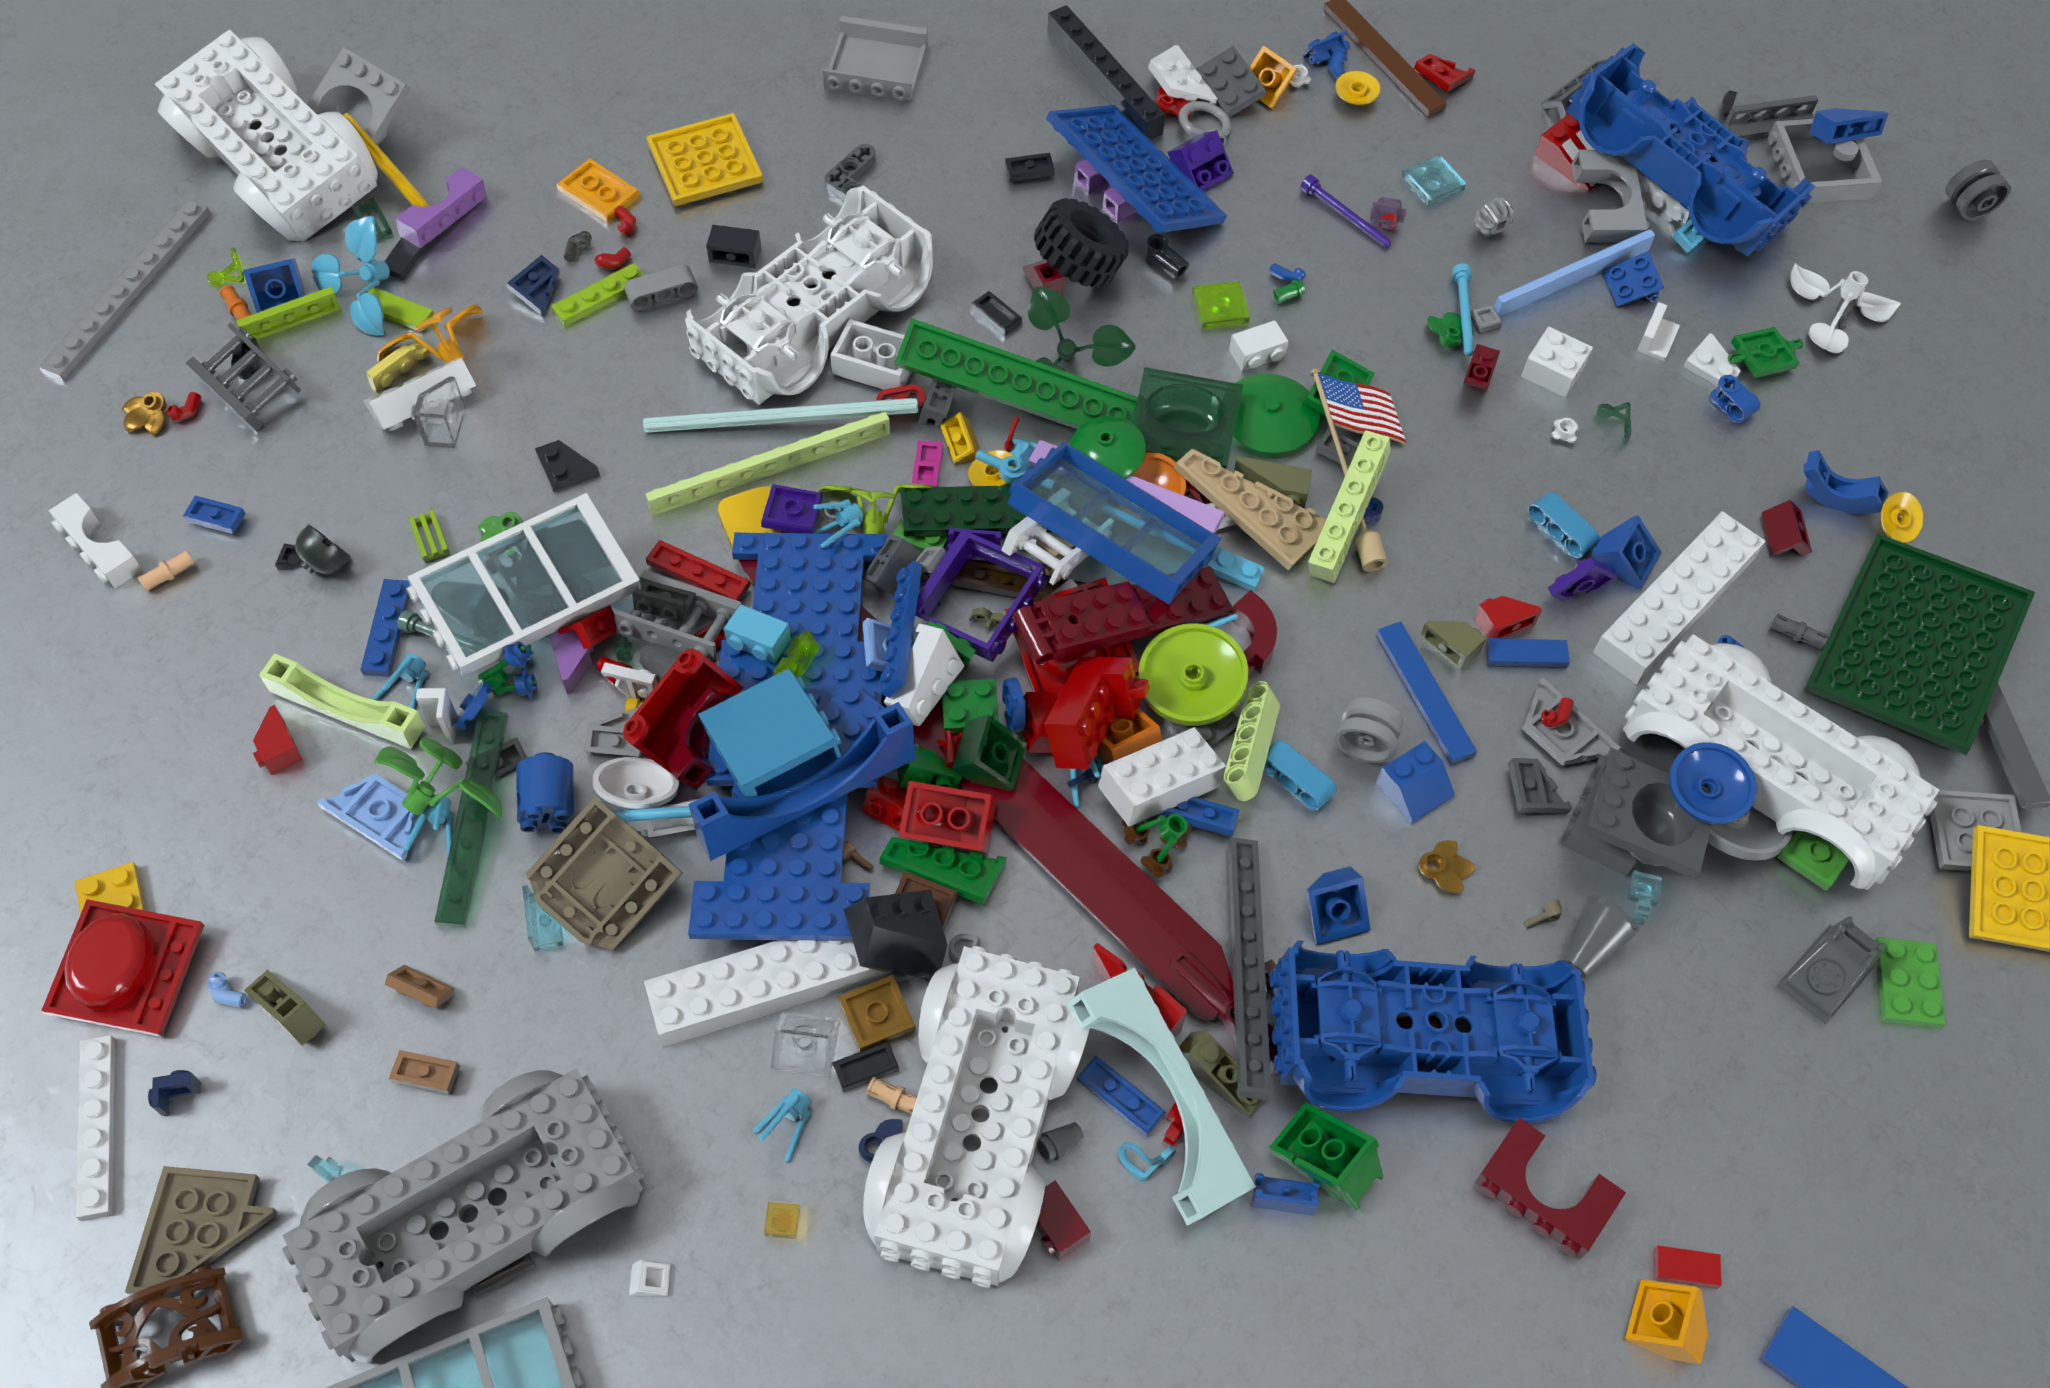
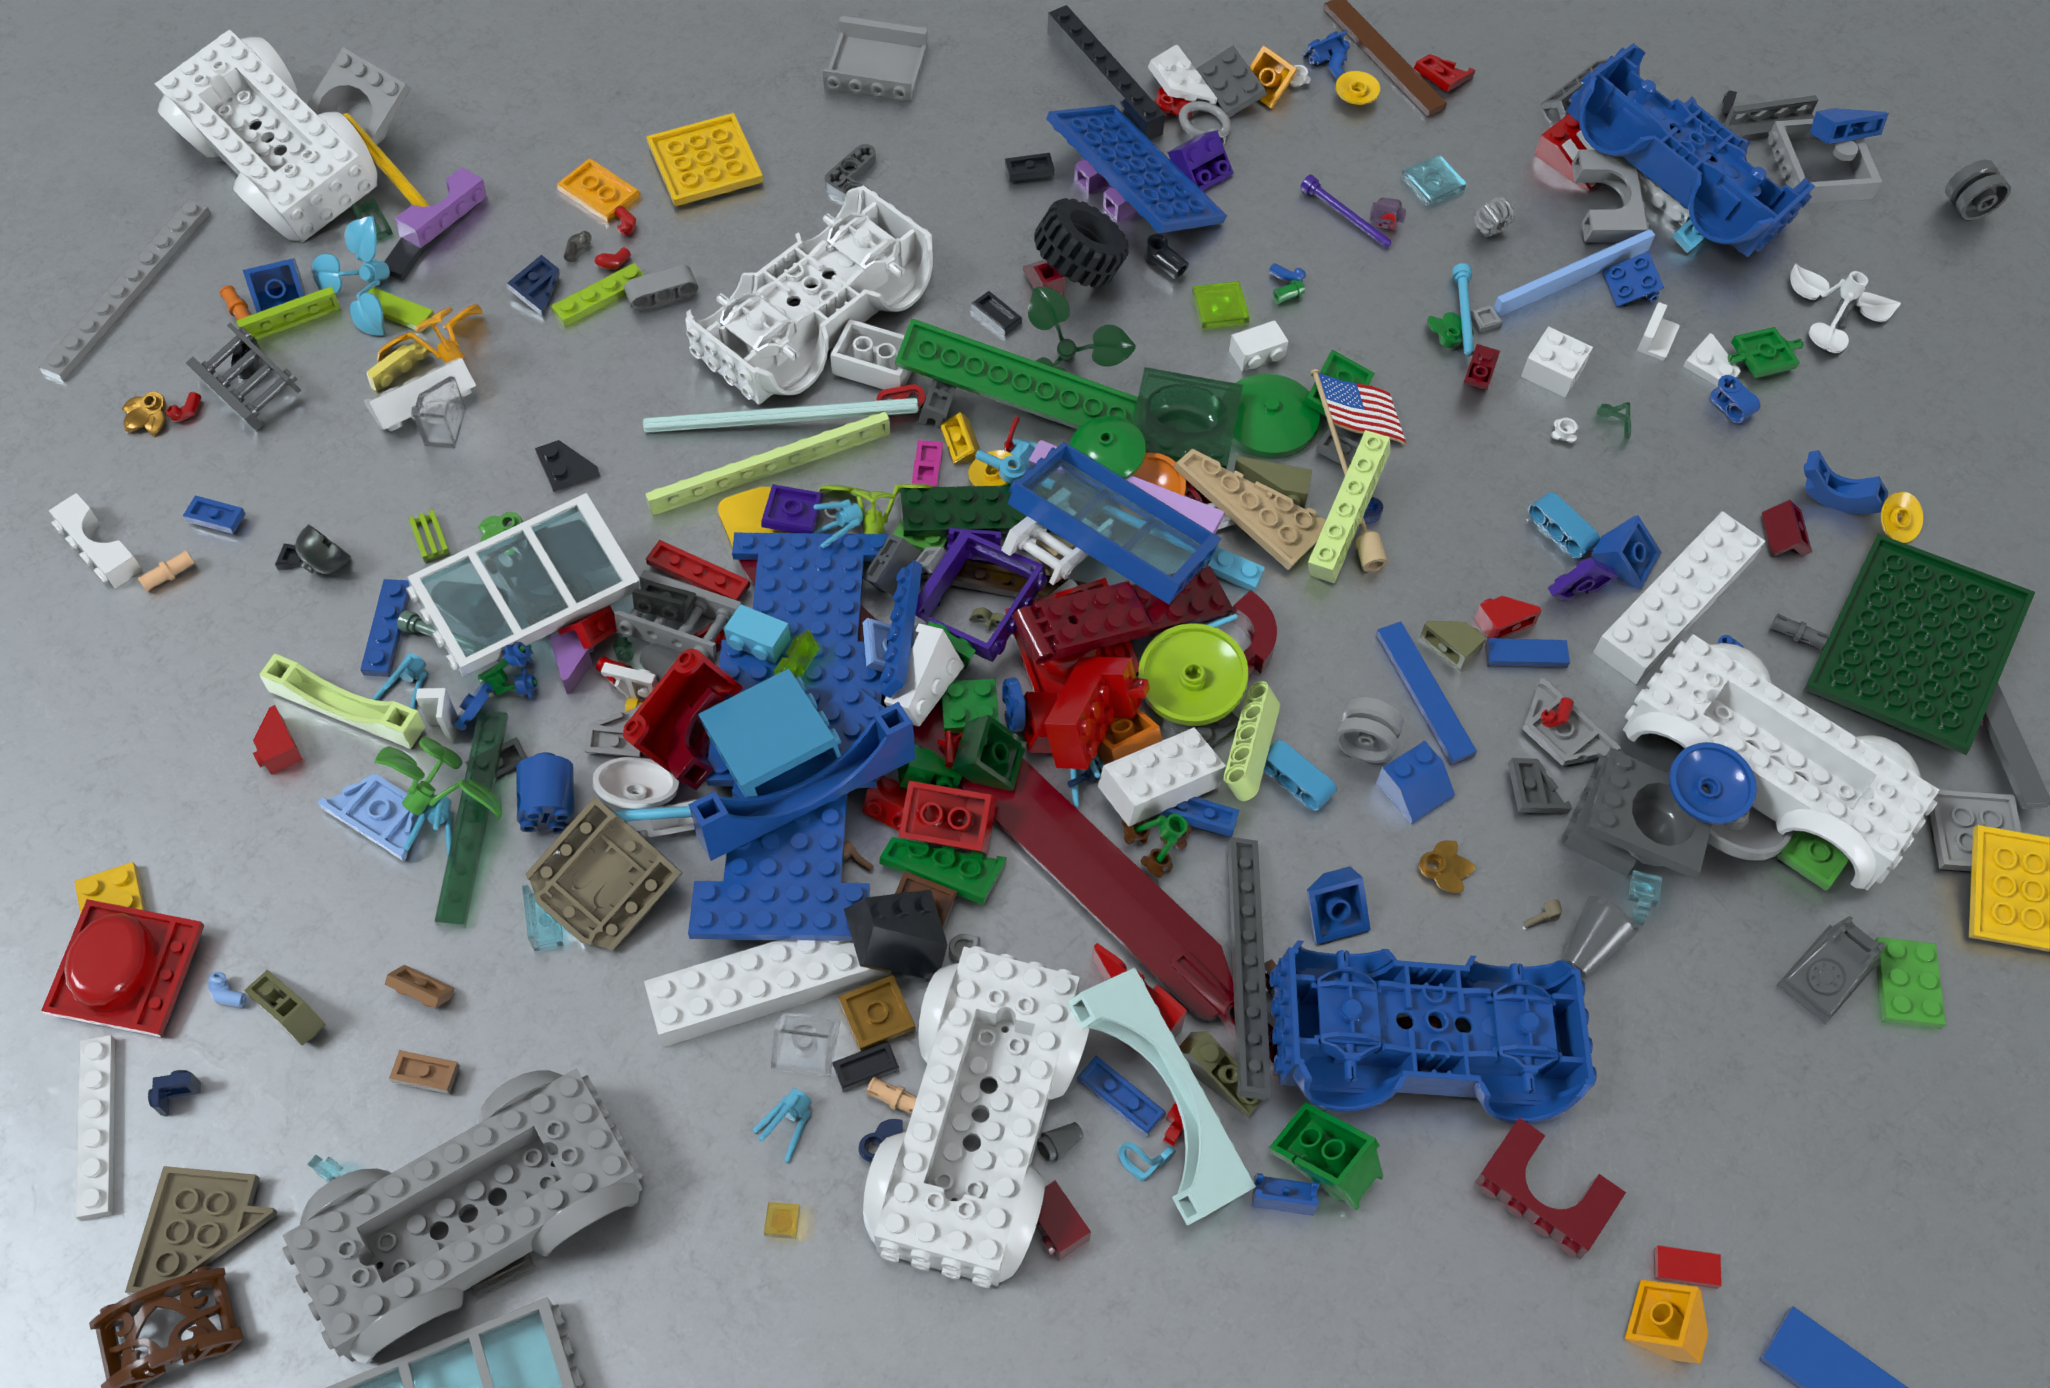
clear neon green piece [207,247,244,286] -> none
white slope [629,1259,671,1297] -> none
black brick [706,225,761,268] -> none

